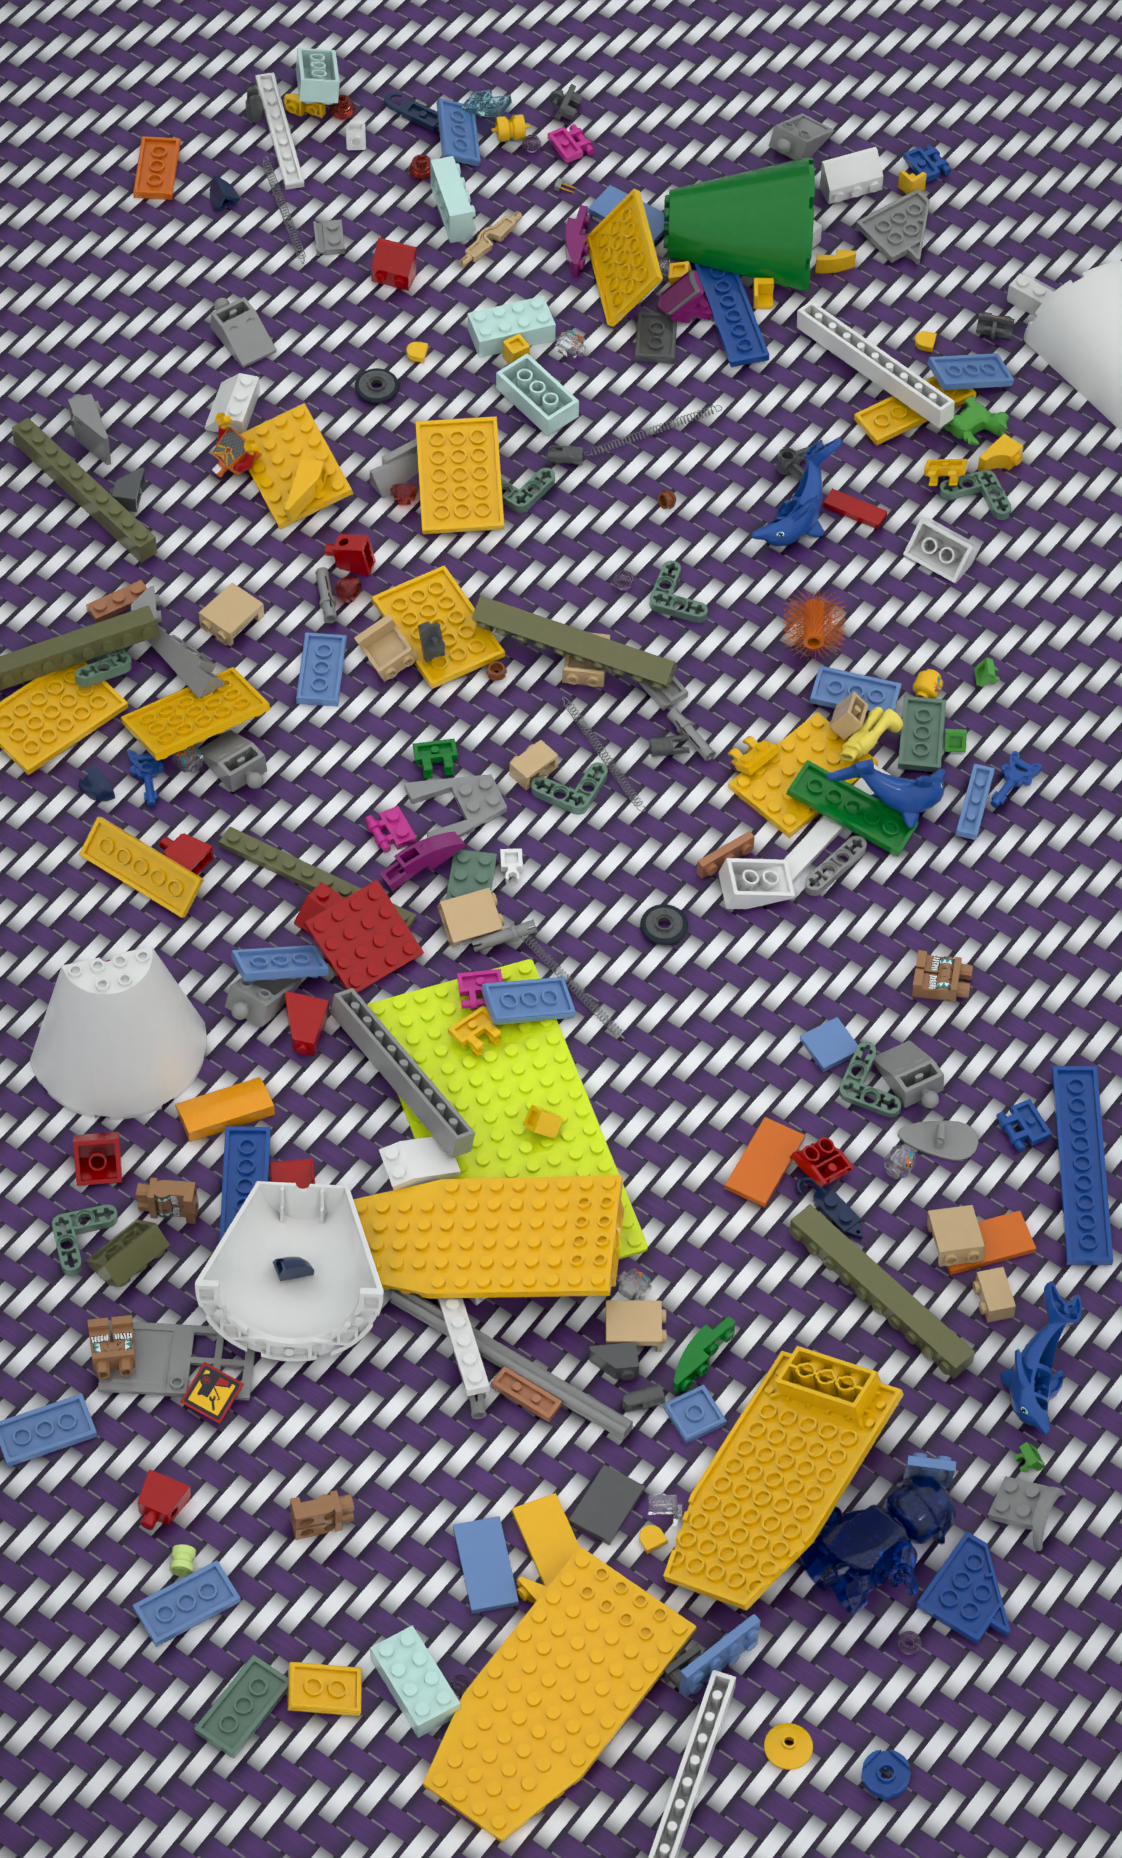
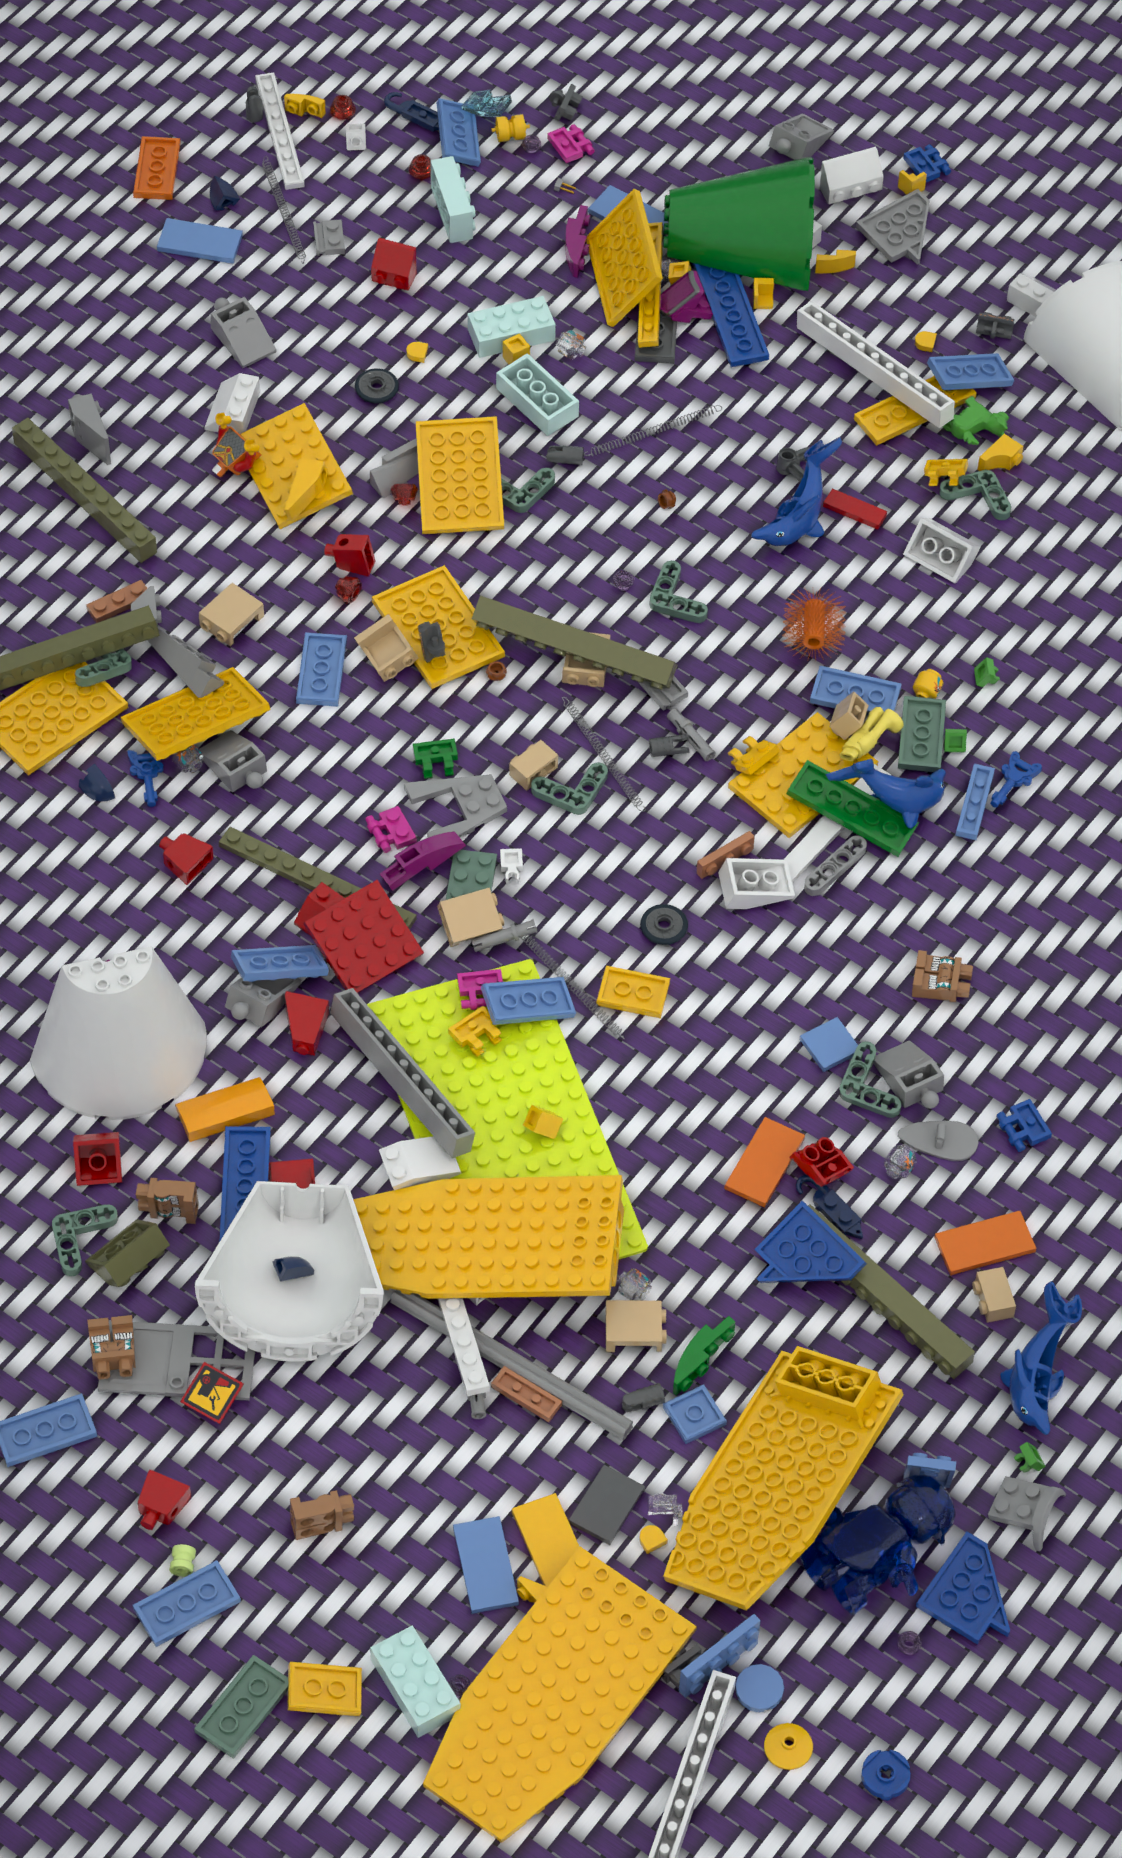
yellow plate [79,817,204,918] -> none
dark grey slope [109,468,146,512] -> none
light aqua brick [296,48,340,105] -> none
light grey pin [315,567,337,623] -> none
tan piece [458,211,522,267] -> none
dark grey slope [589,1342,639,1381] -> none
tan panel [927,1205,985,1267] -> none
blue plate [1052,1066,1113,1265] -> none
none -> medium blue tile [157,218,243,264]
none -> yellow tile [596,966,670,1018]
none -> yellow plate [638,222,663,348]
none -> medium blue tile [735,1664,784,1713]
none -> blue wing [754,1200,867,1283]

